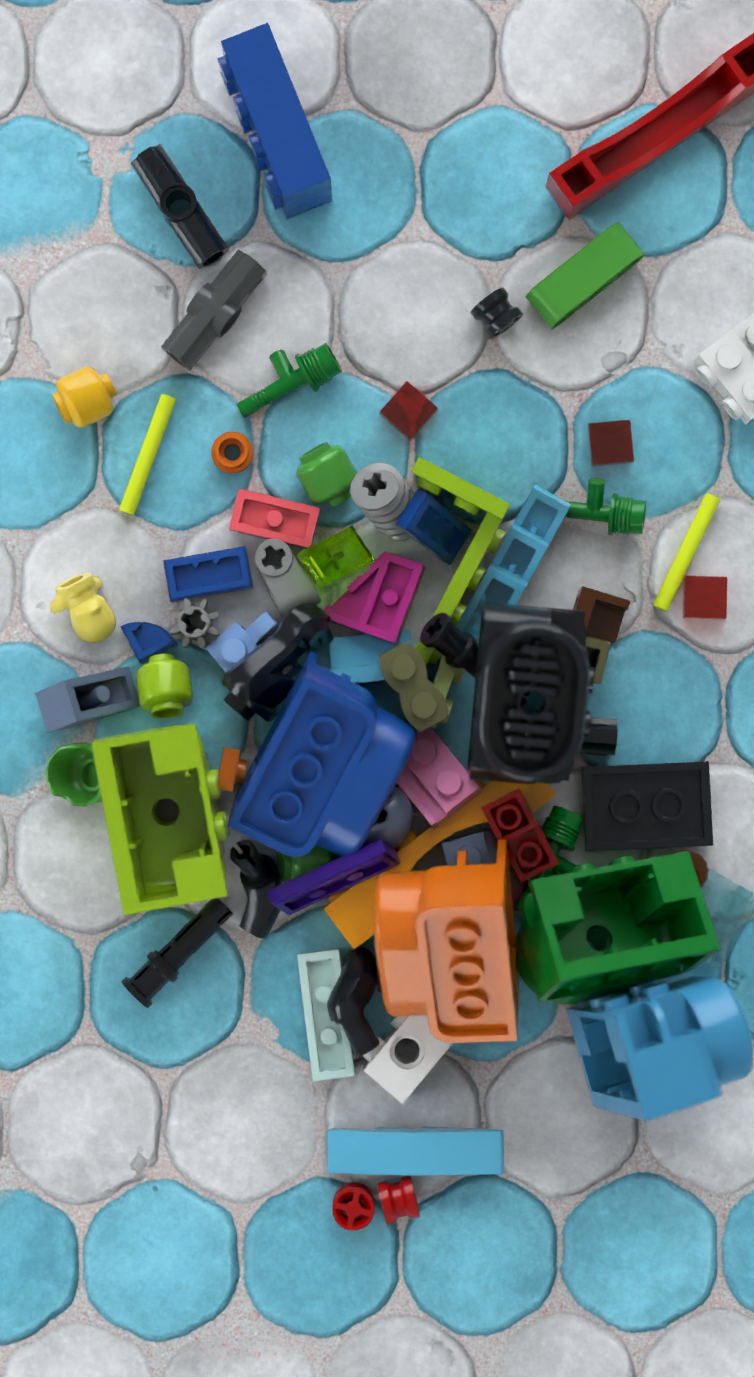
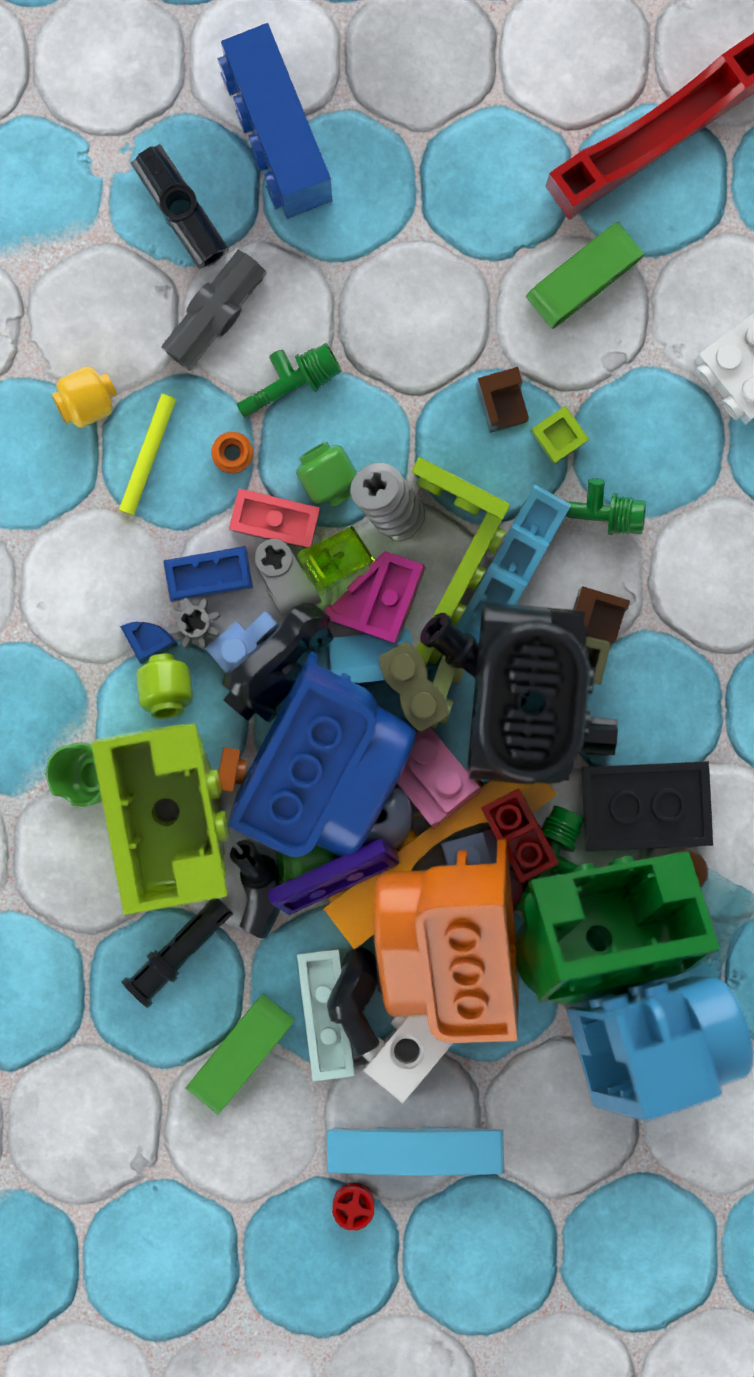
sand blue slope [35,666,140,733] -> none
light yellow animal [50,573,116,643] -> none
red wheel [378,1175,420,1225] -> none
clear red tile [380,381,438,441] -> none
blue plate [396,488,472,565] -> none
black wheel [470,287,523,340] -> none
clear red tile [588,420,634,467] -> none
neon yellow bar [652,493,720,612] -> none
clear red tile [683,576,727,620] -> none
none -> bright green beam [185,993,295,1115]
none -> reddish brown panel [476,367,529,433]
none -> lime plate [530,405,589,465]

